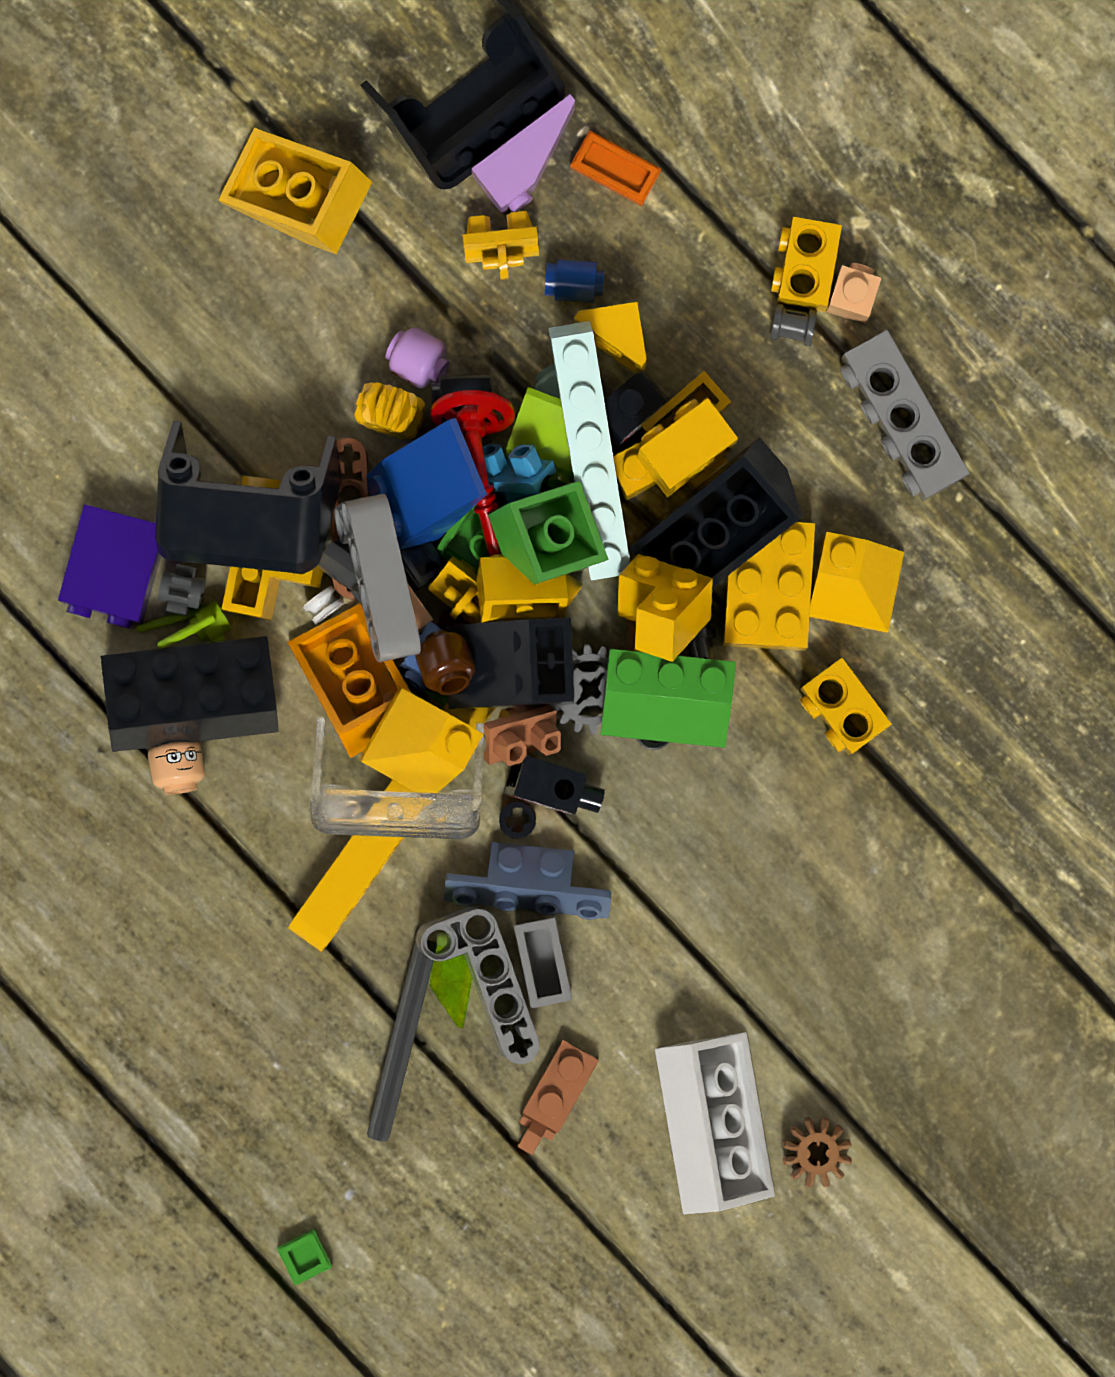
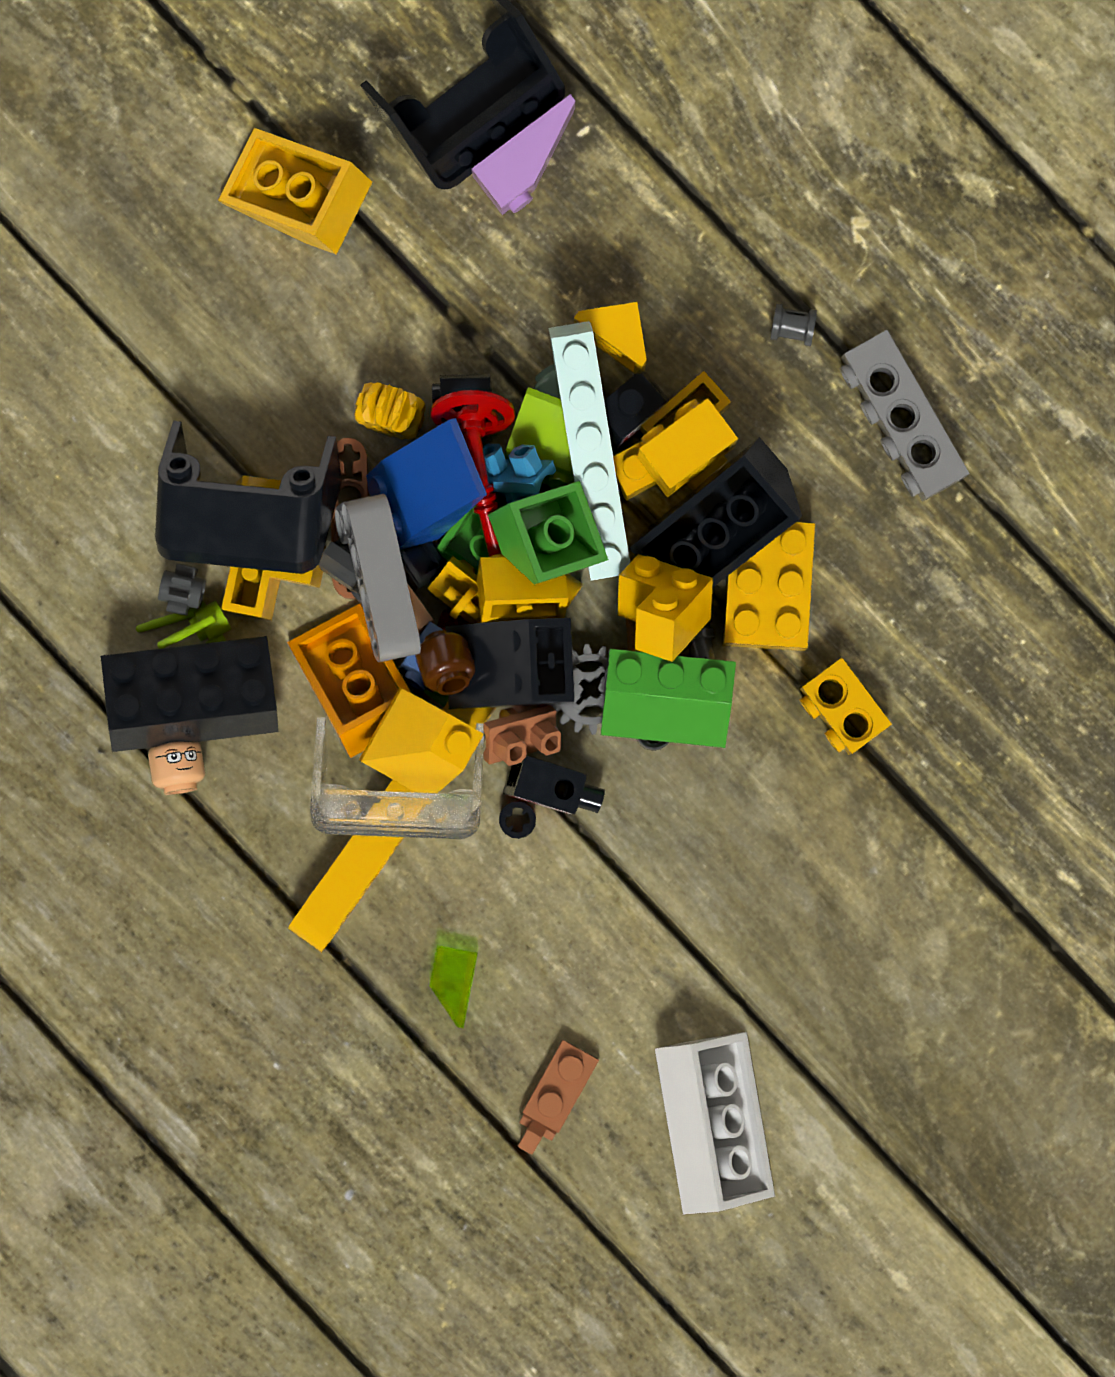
dark purple brick [58,504,161,629] -> none
bright green tile [277,1228,333,1286] -> none
white bush [303,586,345,624] -> none
dark grey axle [367,940,437,1142] -> none
lavender head [385,327,450,389] -> none
light grey beam [416,906,539,1064] -> none
sand blue bracket [444,842,612,920] -> none
yellow hips [462,211,539,280] -> none
light grey piece [514,917,572,1008] -> none
blue brick [545,259,604,304] -> none
orange tile [570,130,662,207] -> none
yellow brick [771,217,842,312] -> none
medium nougat gear [782,1117,852,1188] -> none
yellow slope [810,532,904,633] -> none
light nougat brick [826,263,881,324] -> none

